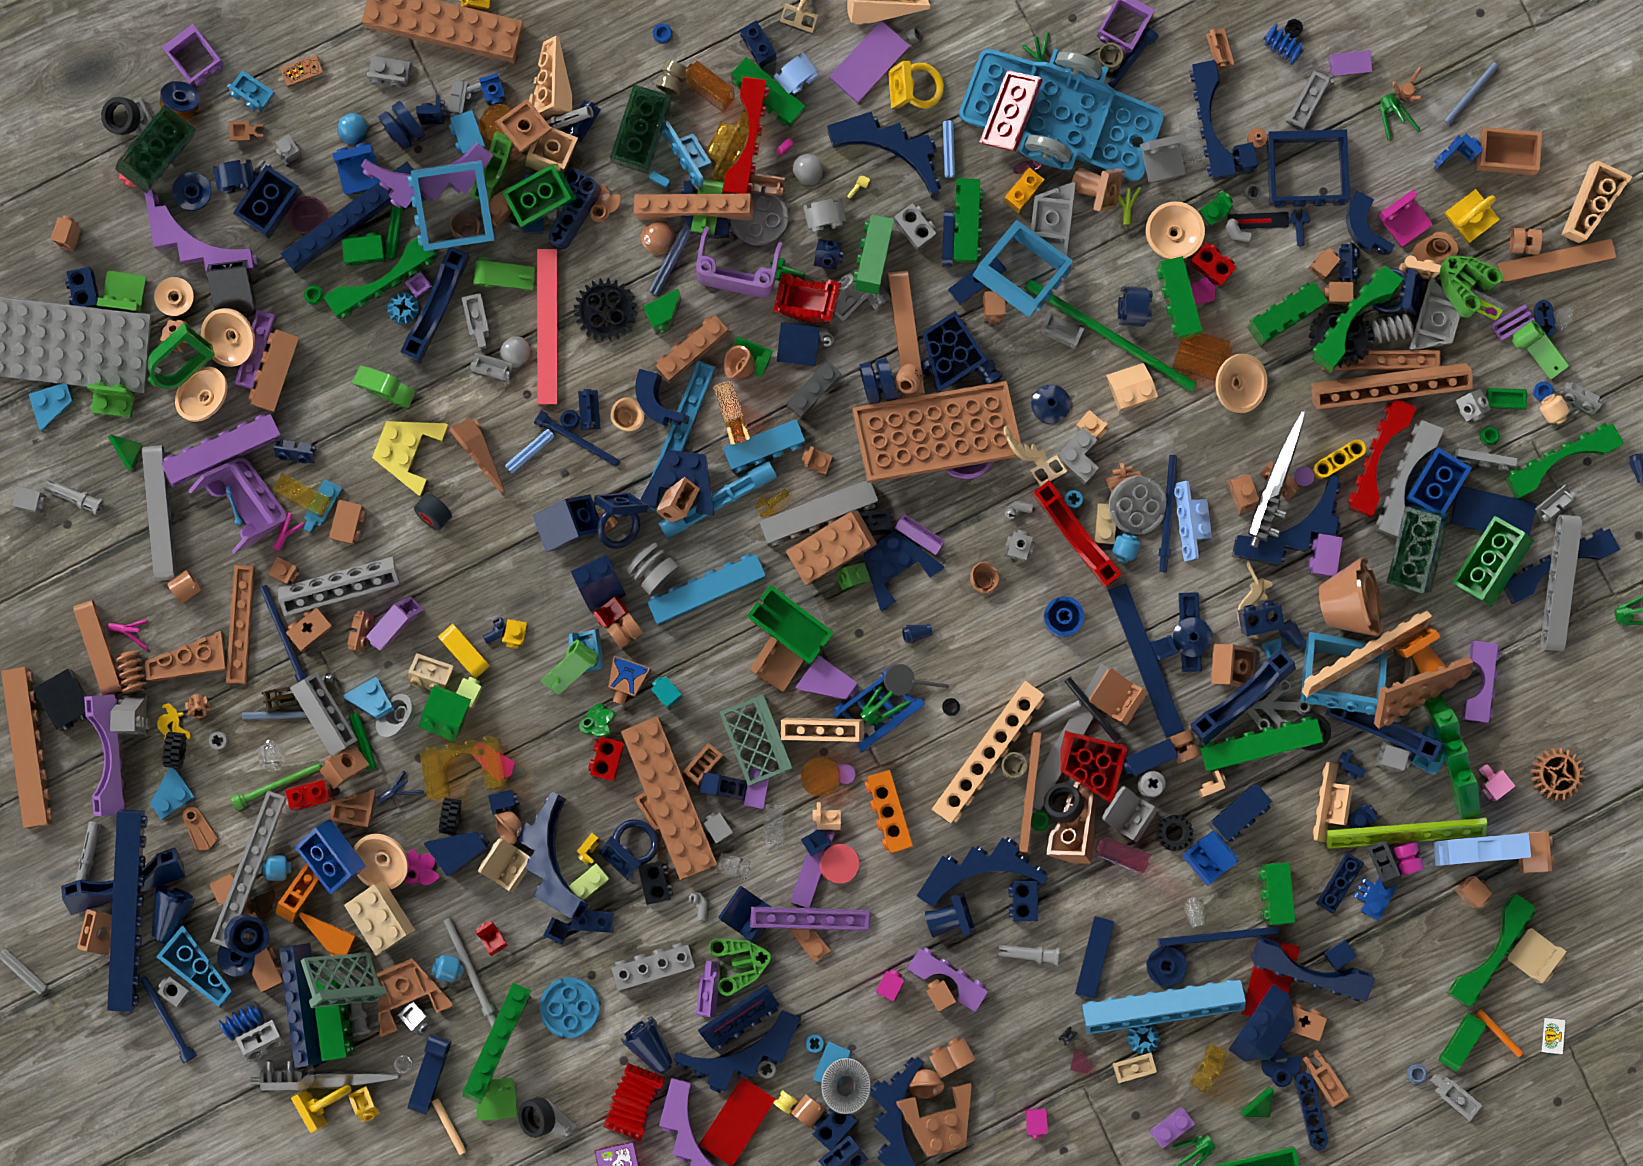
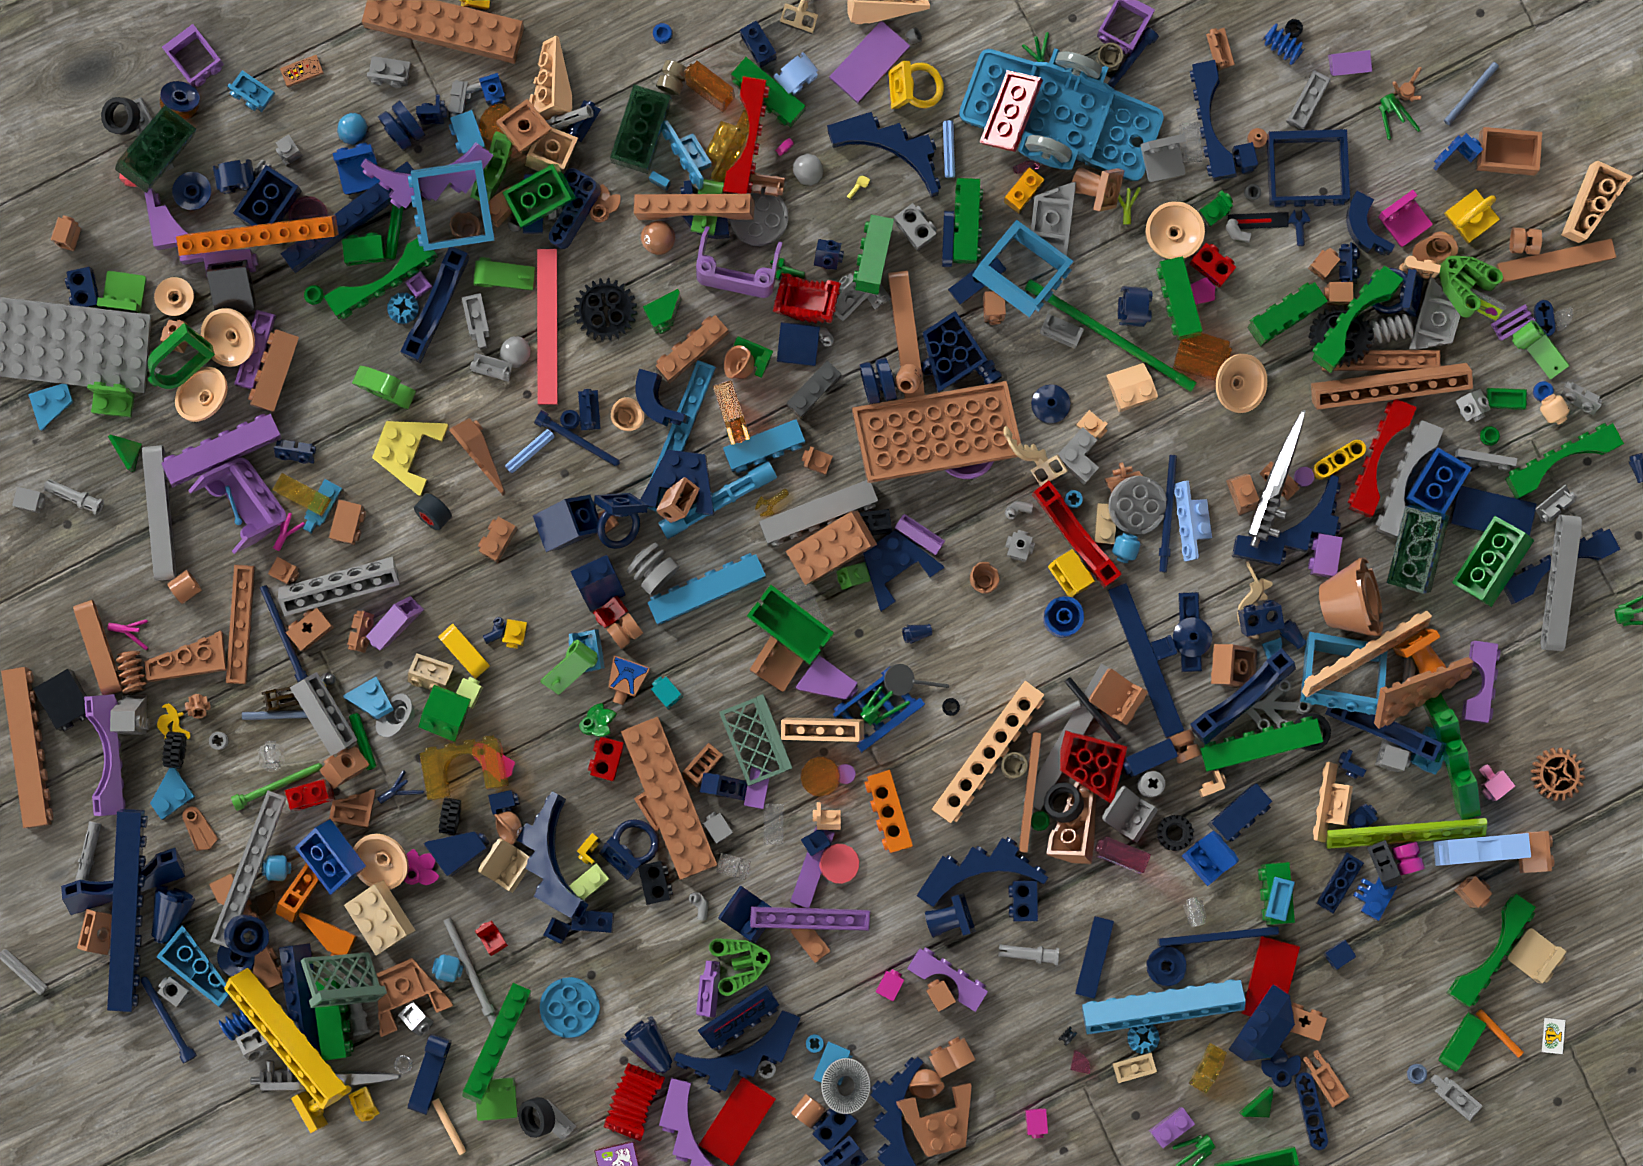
nougat plate [229,121,263,142] -> none
light grey brick [611,942,696,991] -> none
sand blue axle [649,225,692,296] -> none
light yellow wheel [773,1090,799,1115] -> none
light grey brick [803,198,846,233] -> none
dark blue arch [1251,936,1375,1002] -> none
none -> orange brick [176,215,339,256]
none -> yellow brick [224,968,347,1109]
none -> nougat brick [478,516,517,563]
none -> yellow brick [1048,549,1095,597]
none -> dark azure tile [1265,877,1295,921]

